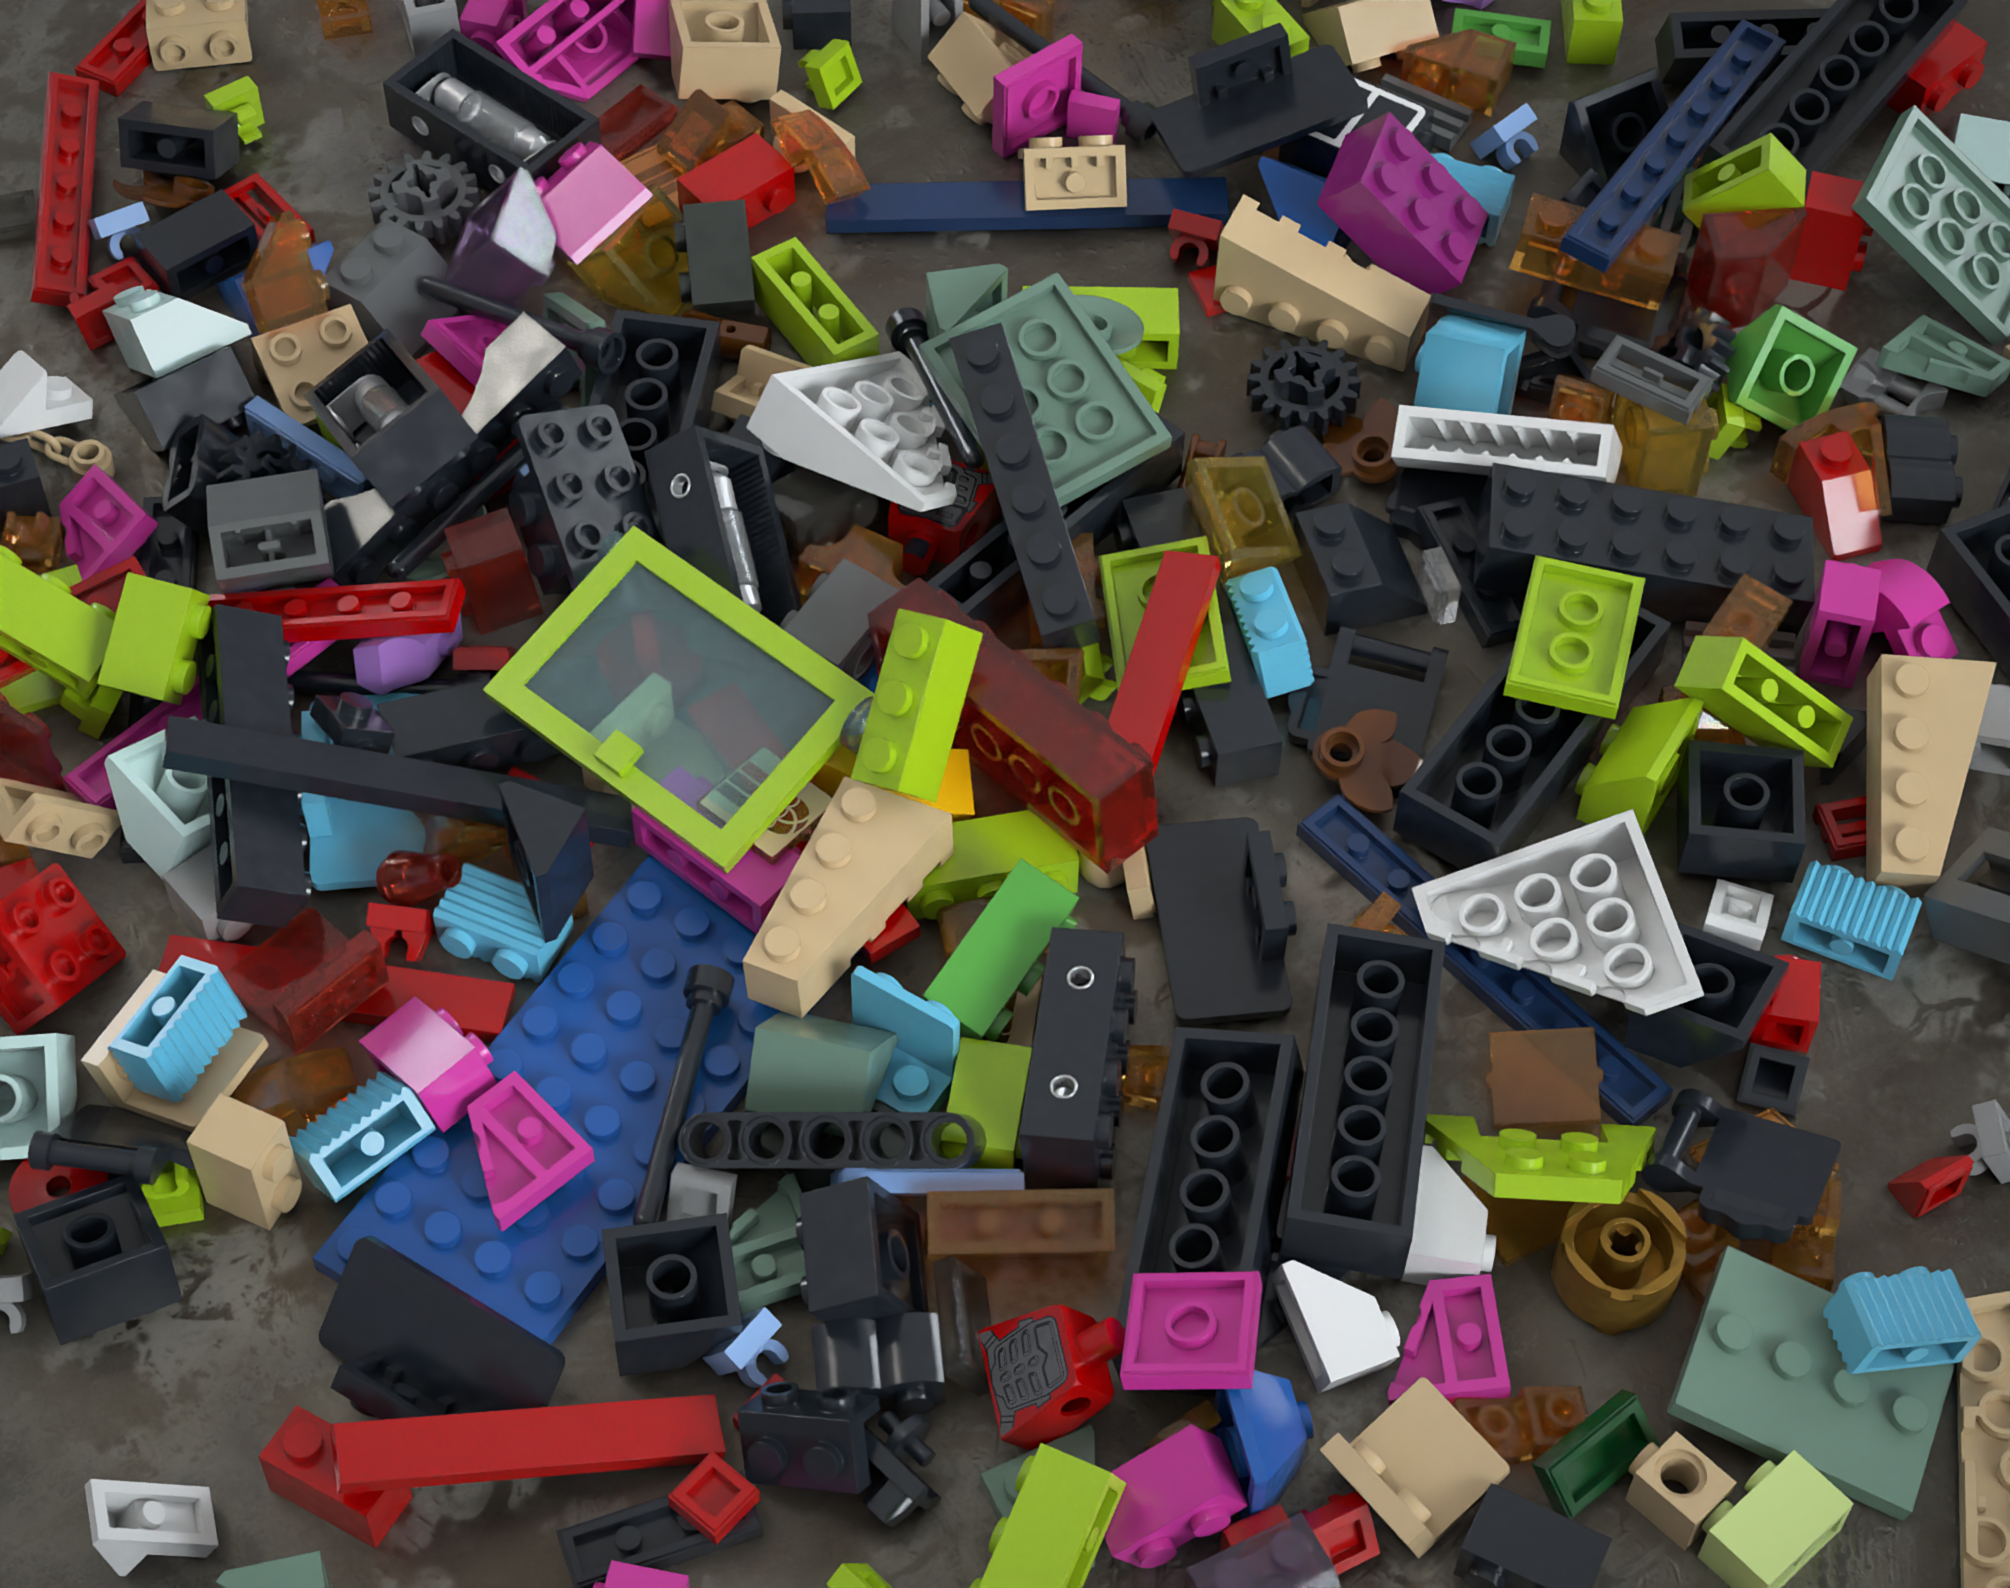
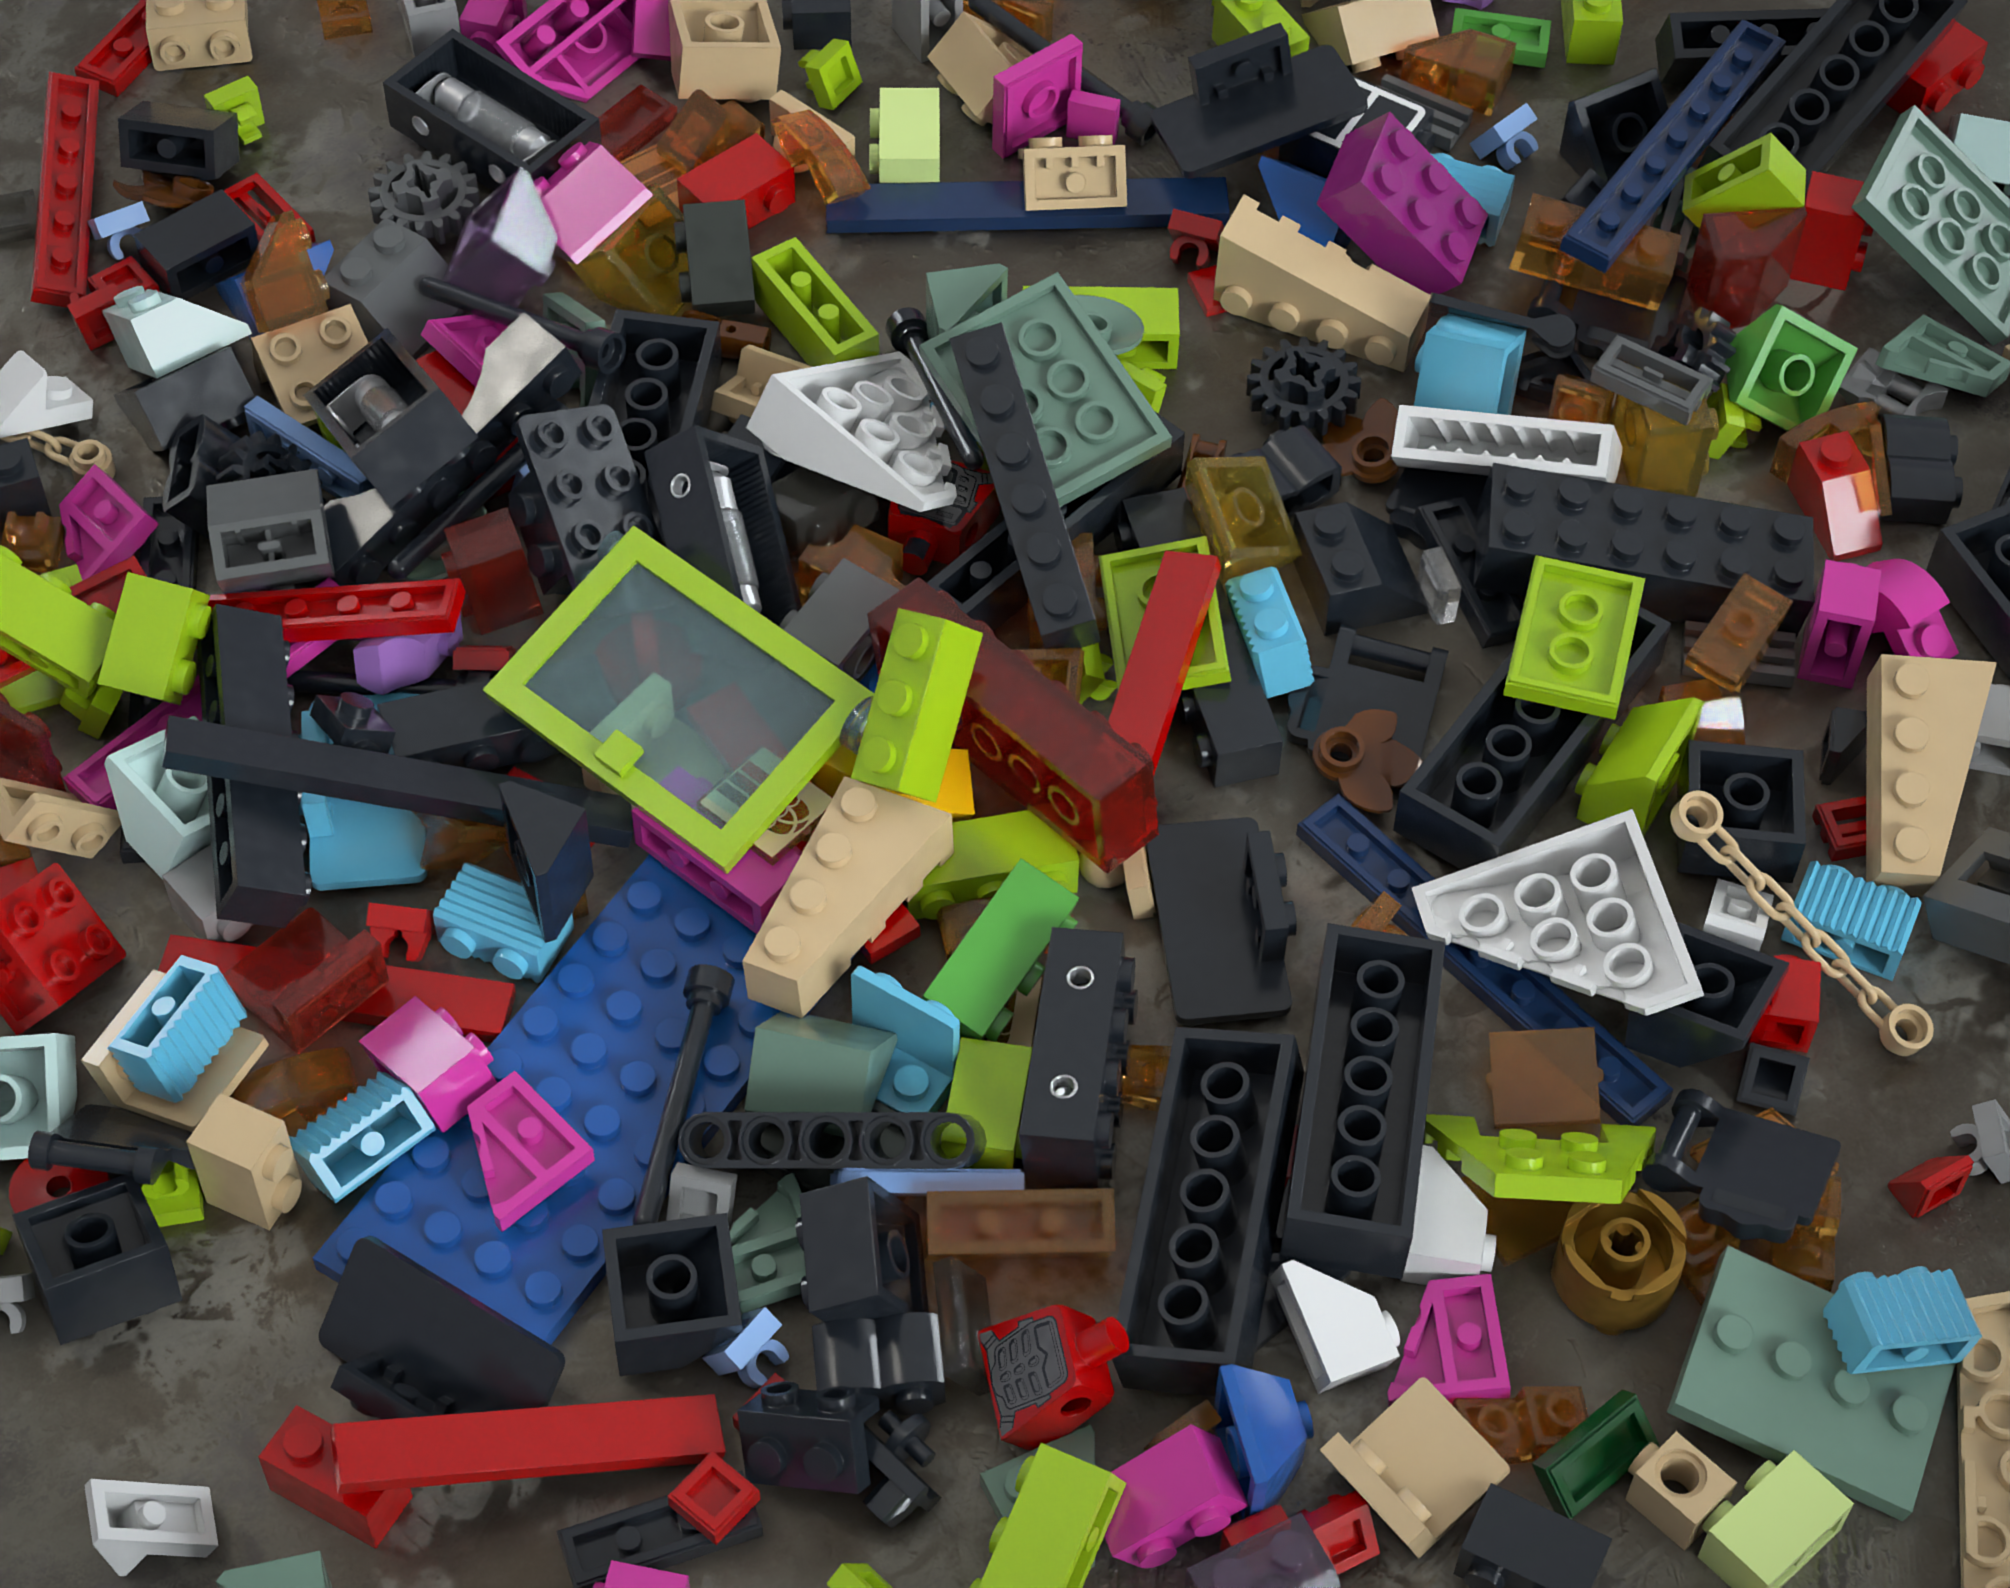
clear red cone [376,850,462,907] -> none
dark pink tile [1120,1271,1262,1390] -> none
lime brick [1674,635,1853,768] -> none
none -> yellowish green brick [869,88,940,183]
none -> tan piece [1670,790,1934,1056]

